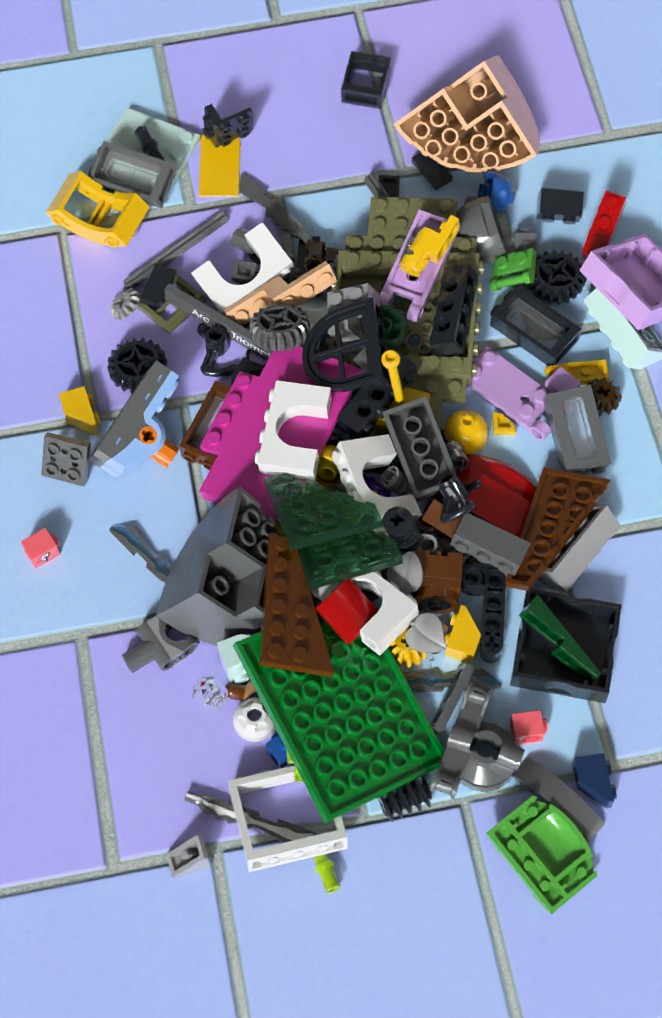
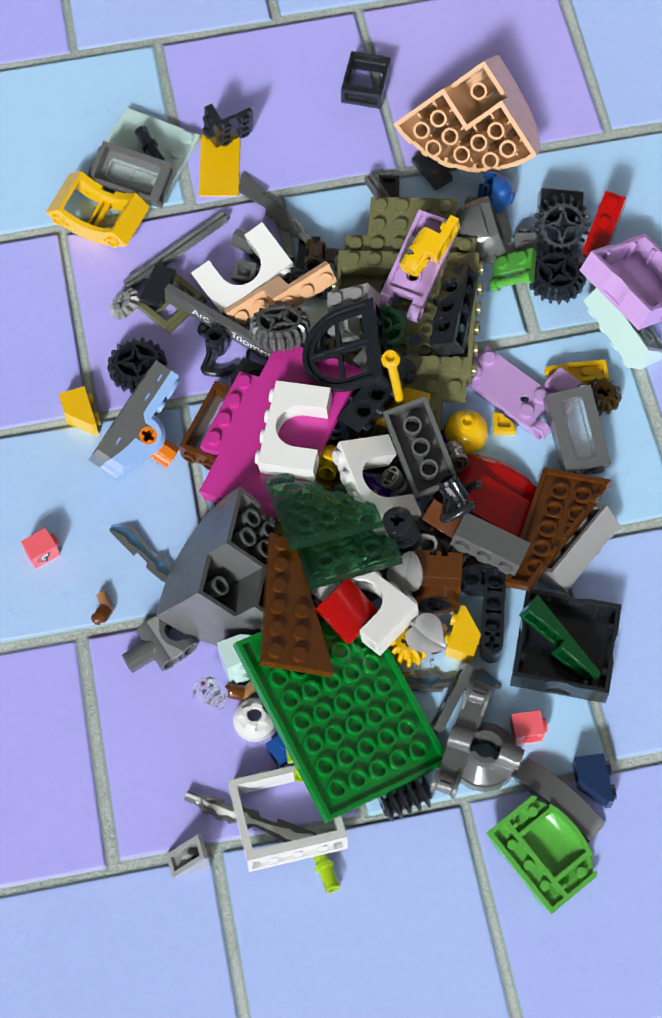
plate [41,432,91,486] -> none
black piece [490,285,582,366] -> none
none -> reddish brown arm [91,591,113,625]
none -> black gear [532,194,591,253]

